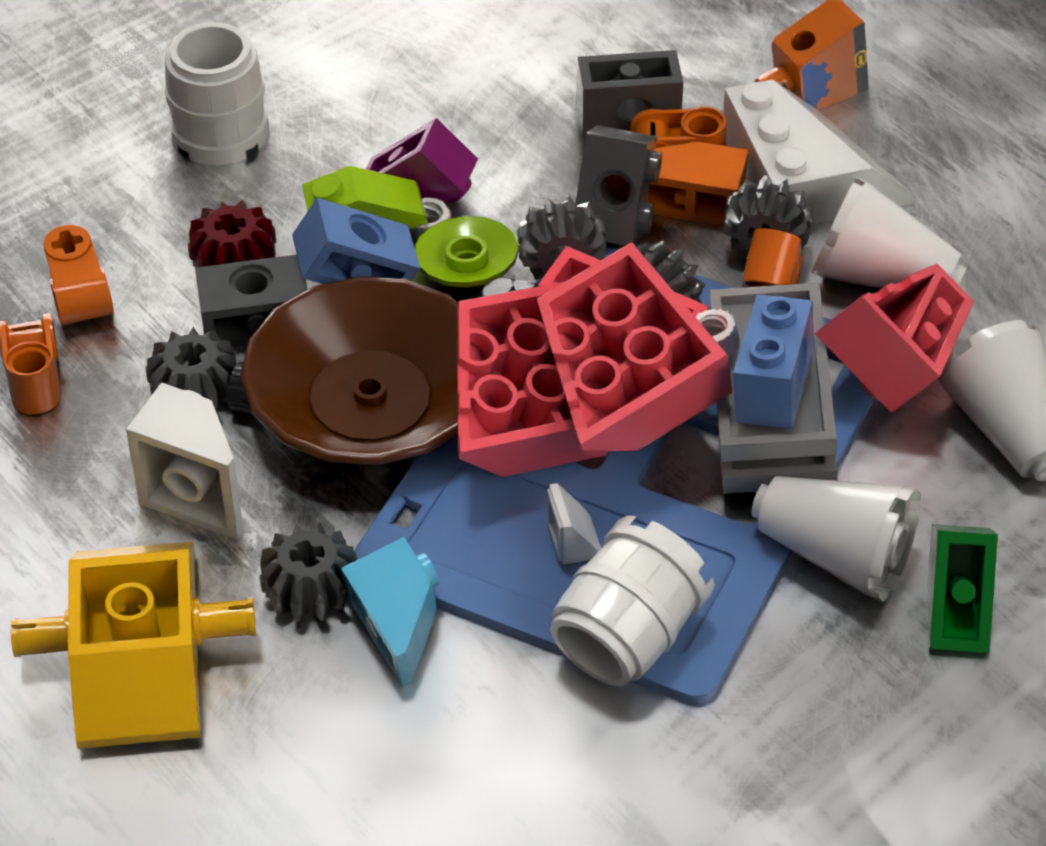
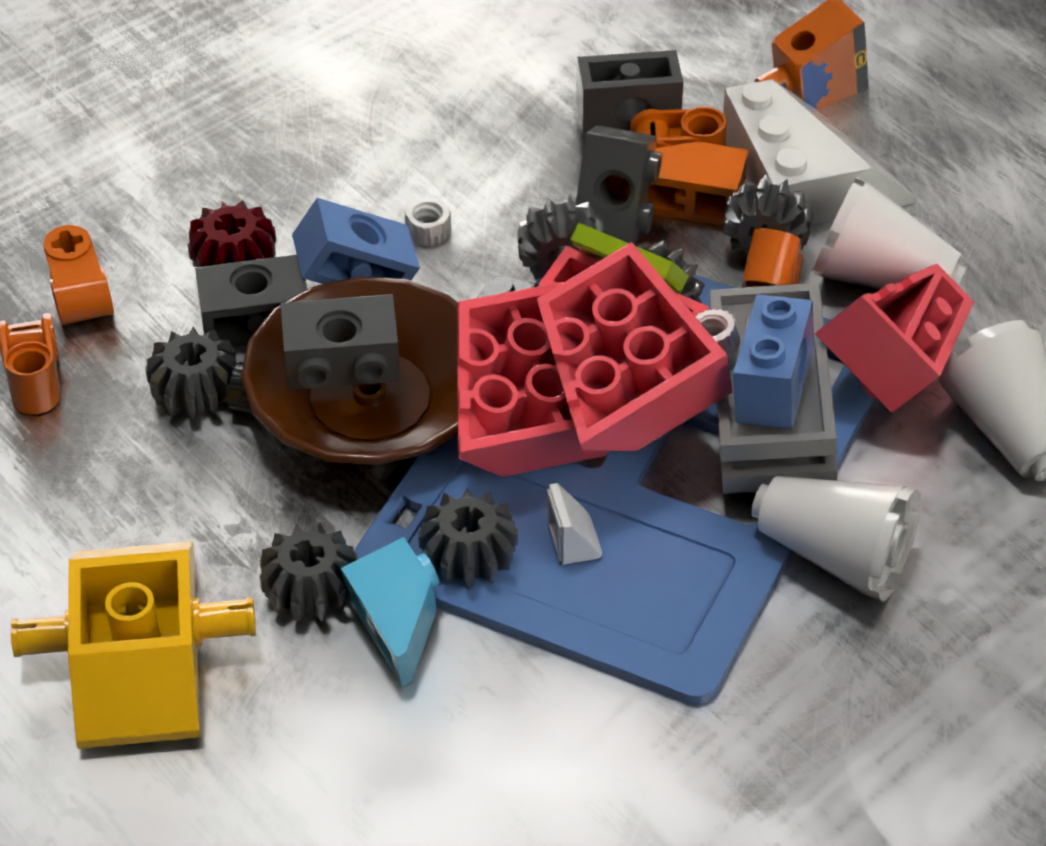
white slope [126,382,243,541] -> none
white piece [164,22,269,166] -> none
lime slope [301,165,428,230] -> none
magenta slope [365,118,478,203] -> none
lime dish [415,216,518,287] -> none
white piece [550,515,715,687] -> none
green slope [927,524,998,653] -> none
none -> dark grey brick [281,294,400,390]
none -> dark grey gear [418,488,518,589]
none -> lime tile [570,222,689,293]

